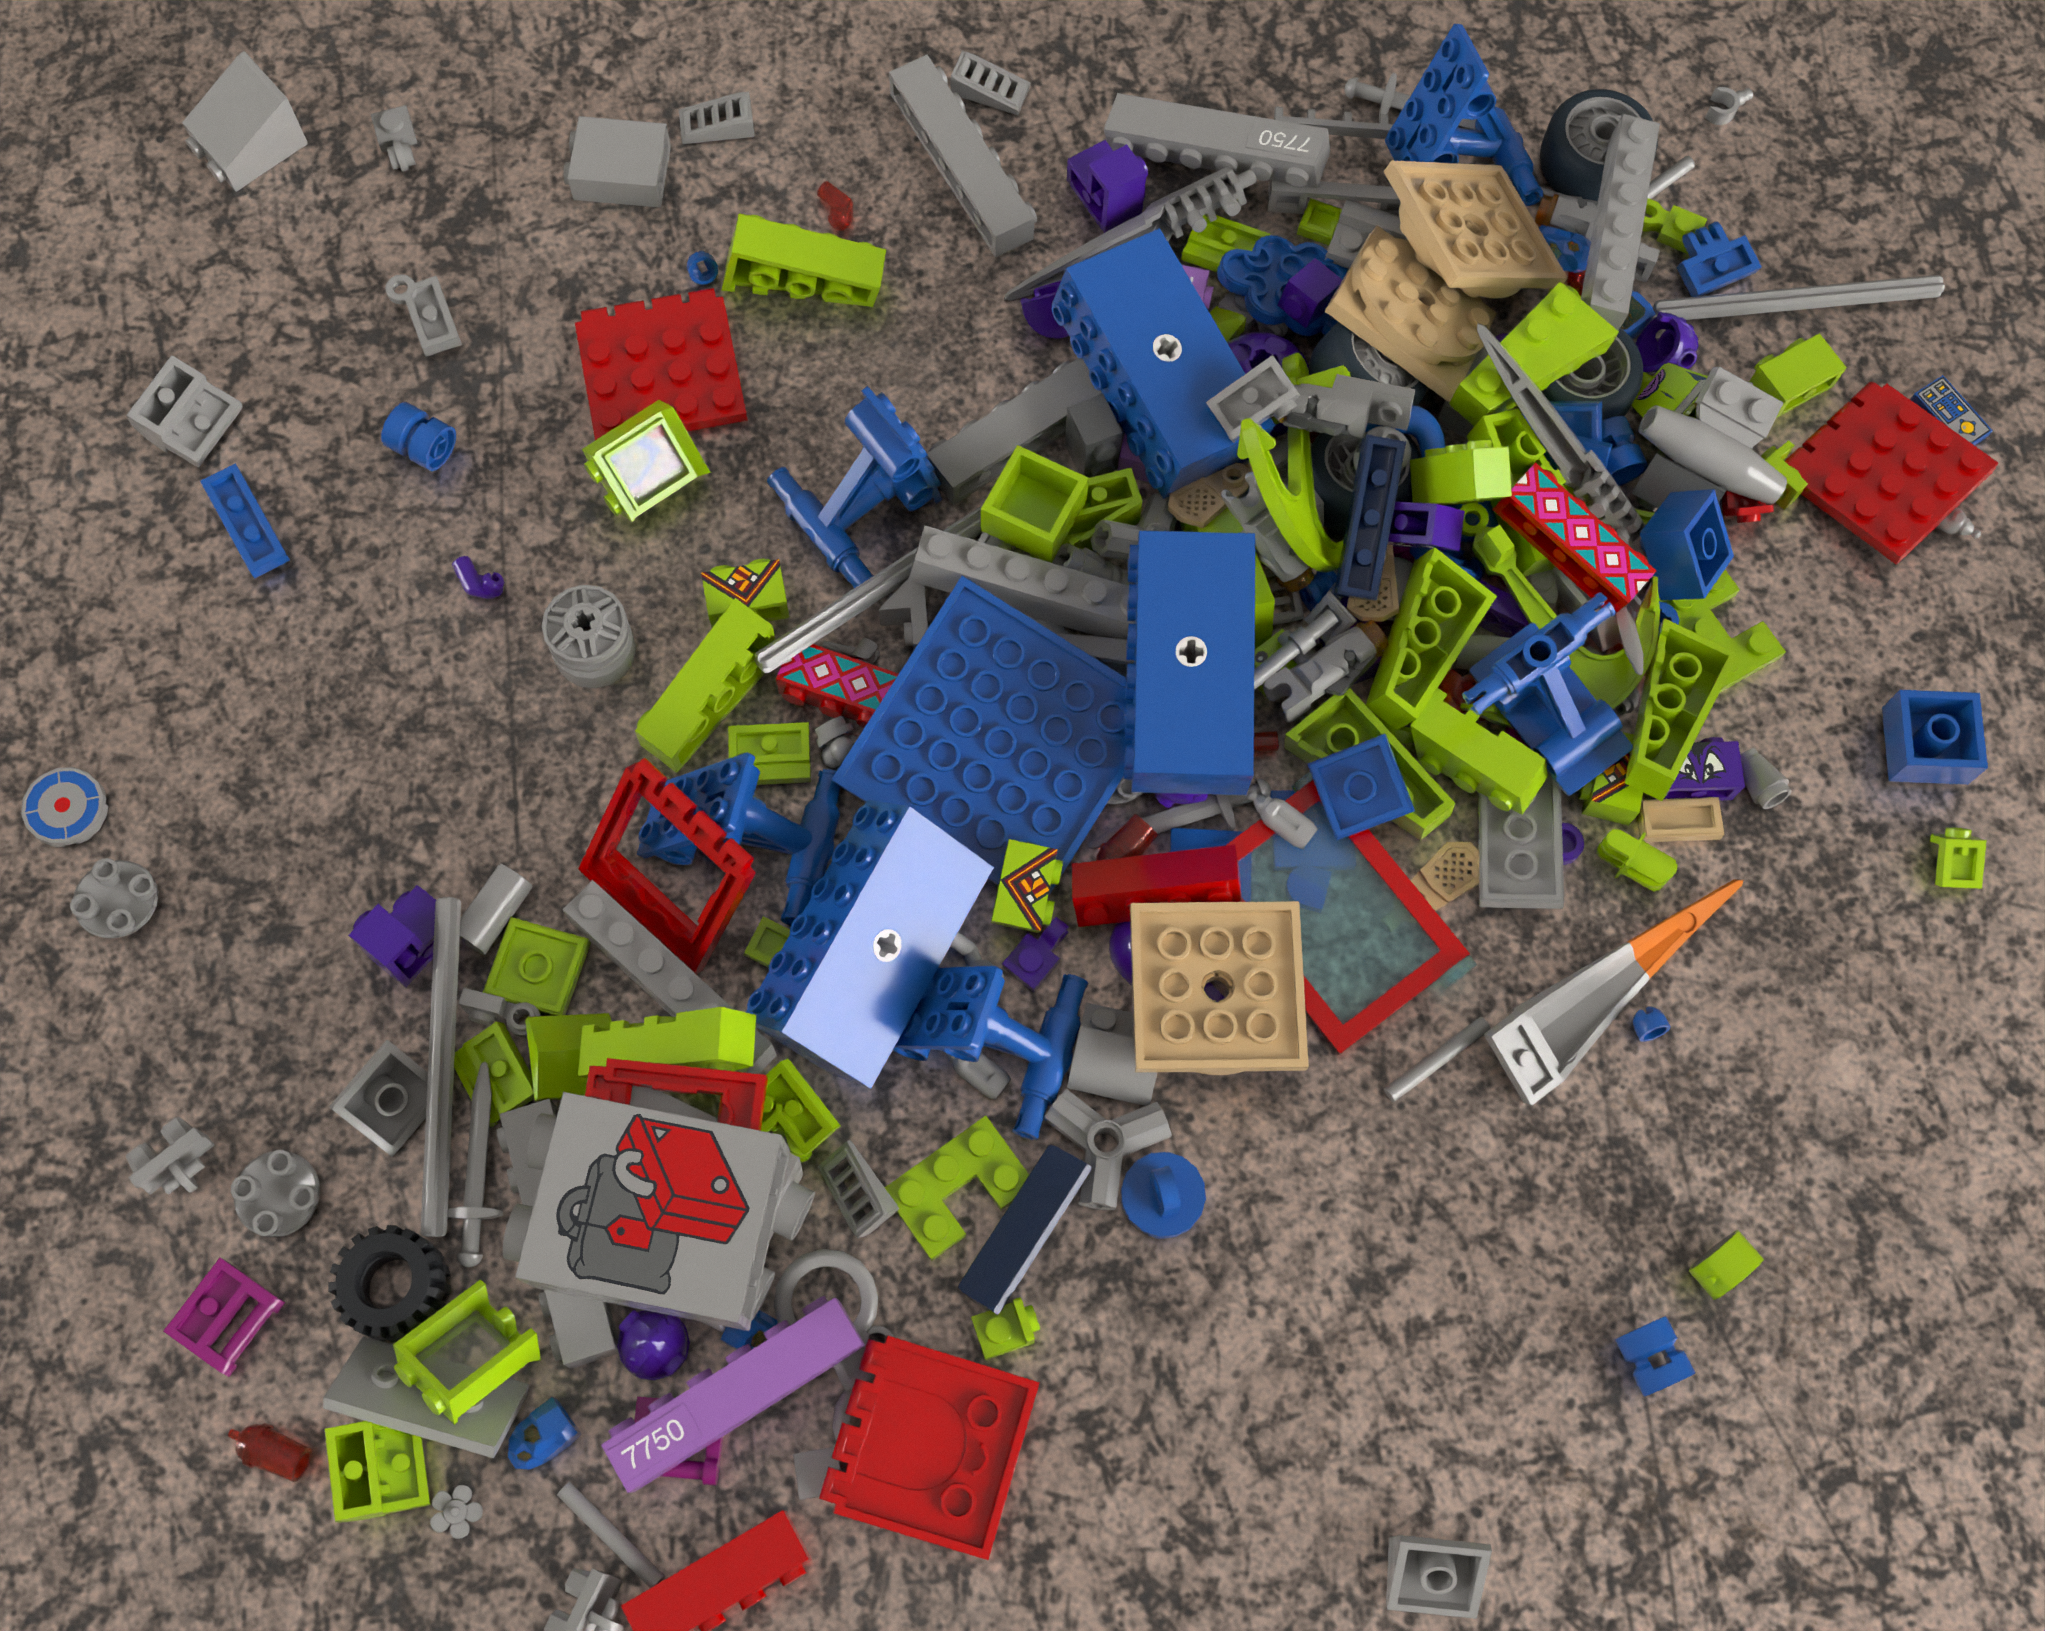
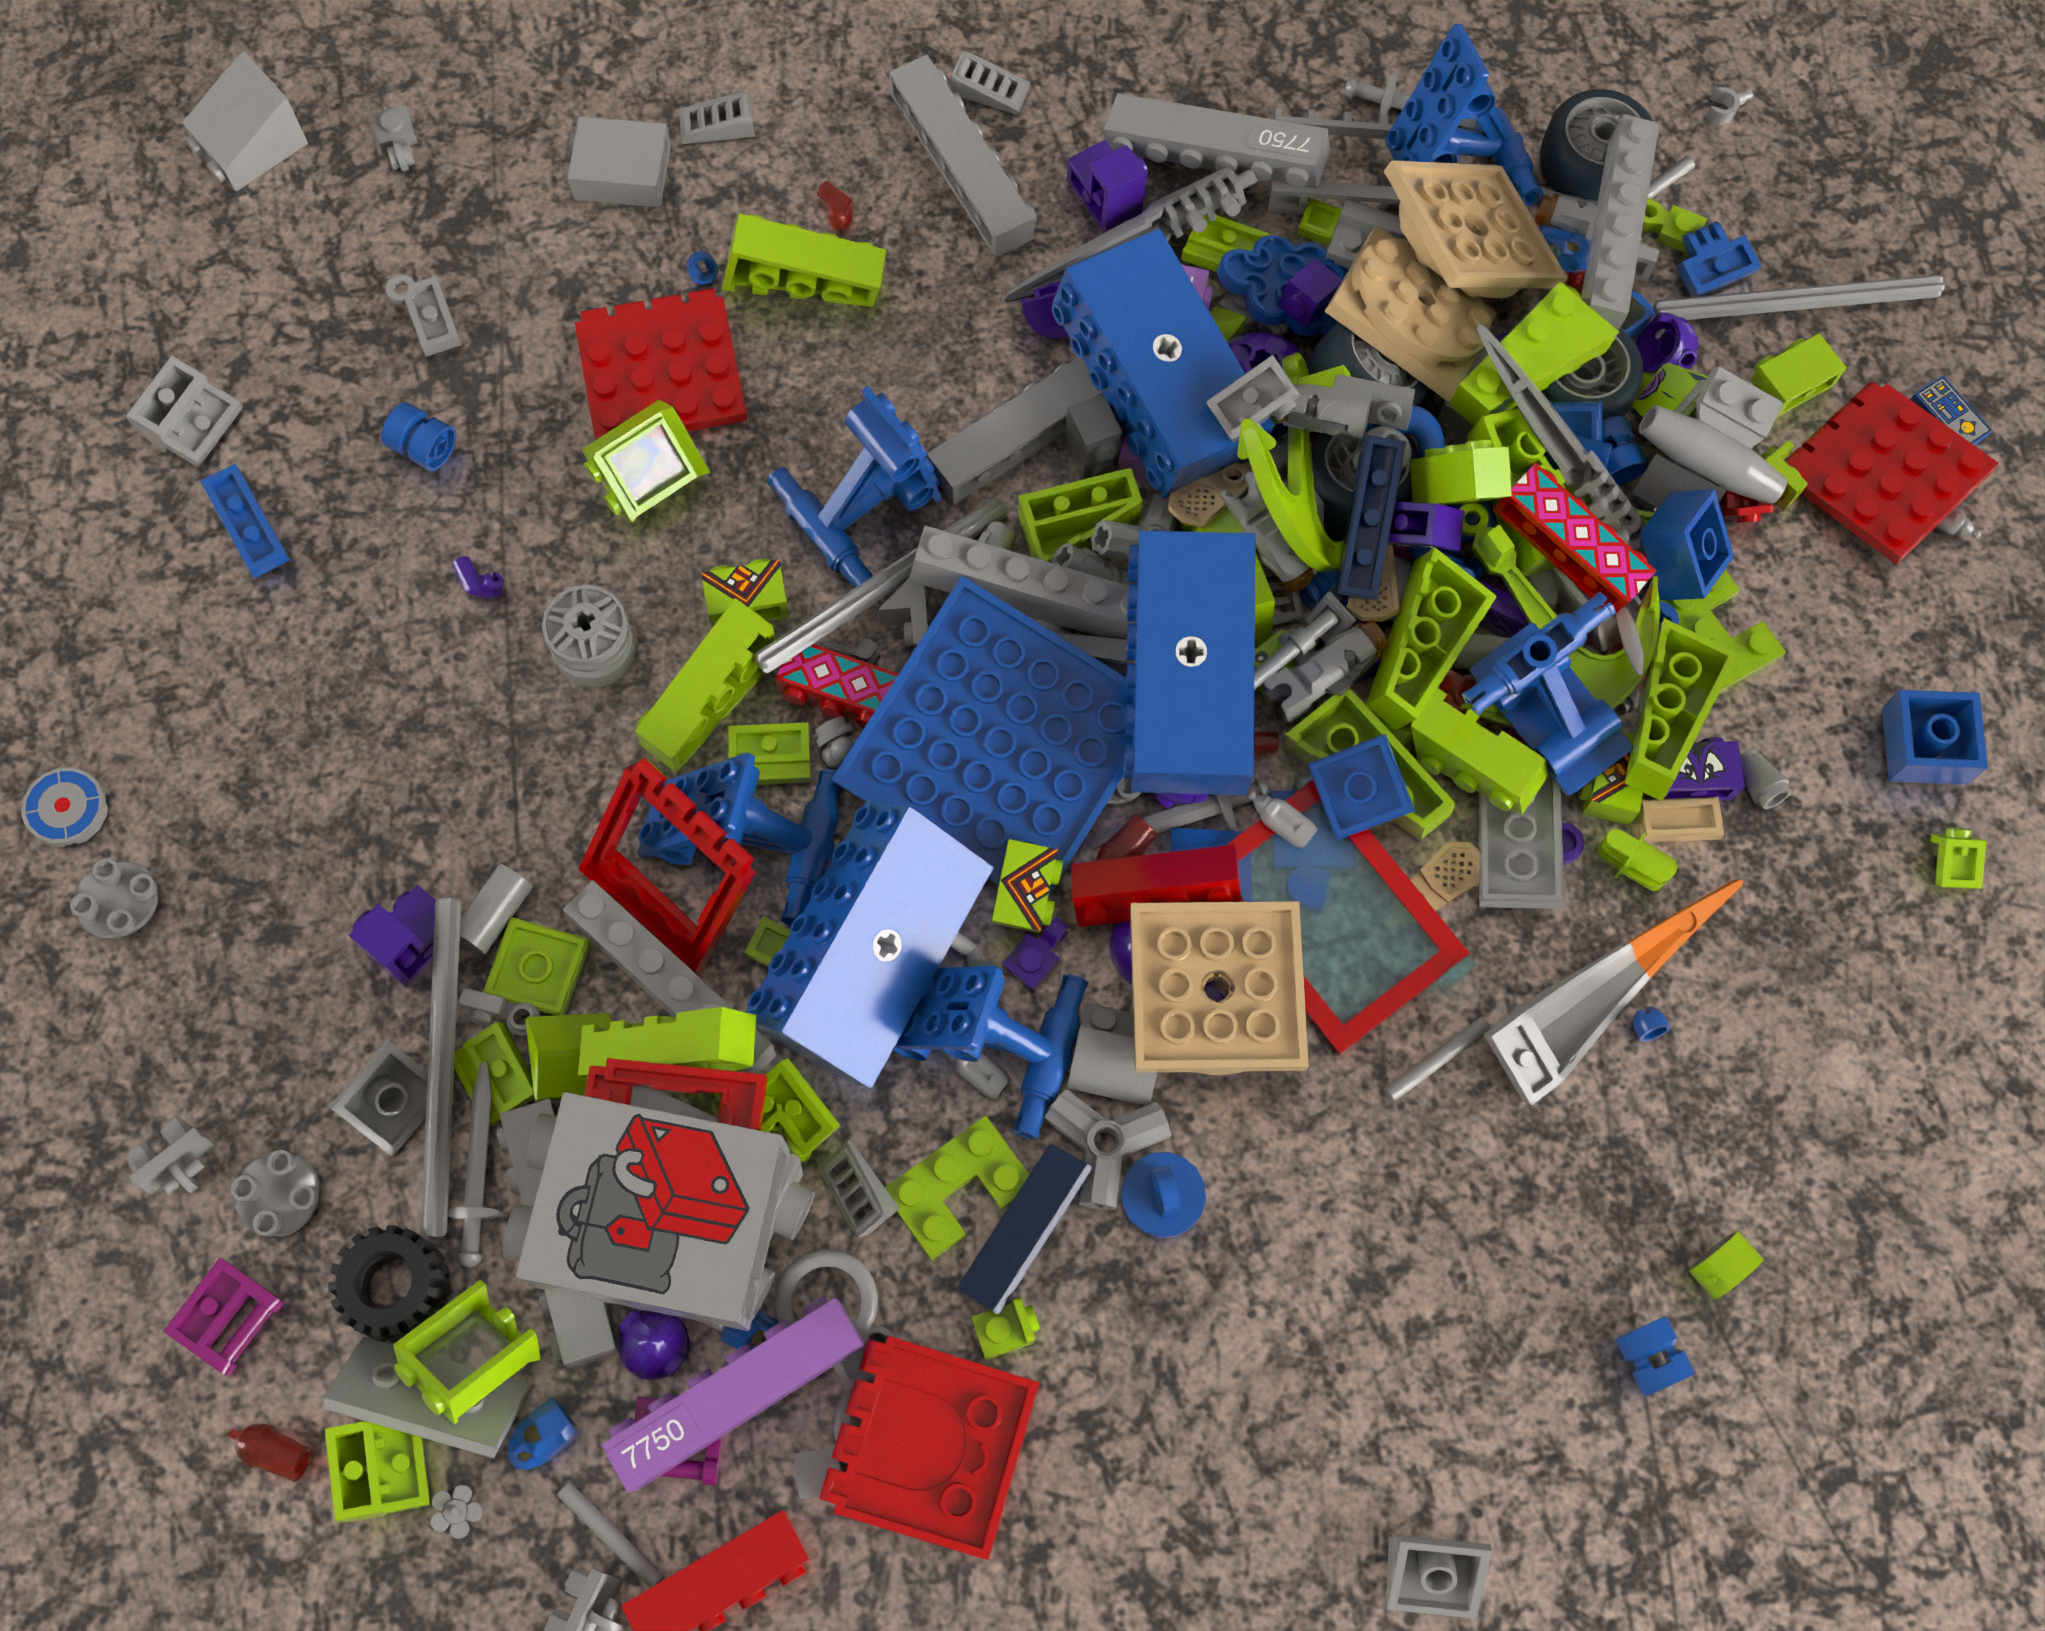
lime piece [981,445,1089,563] -> none

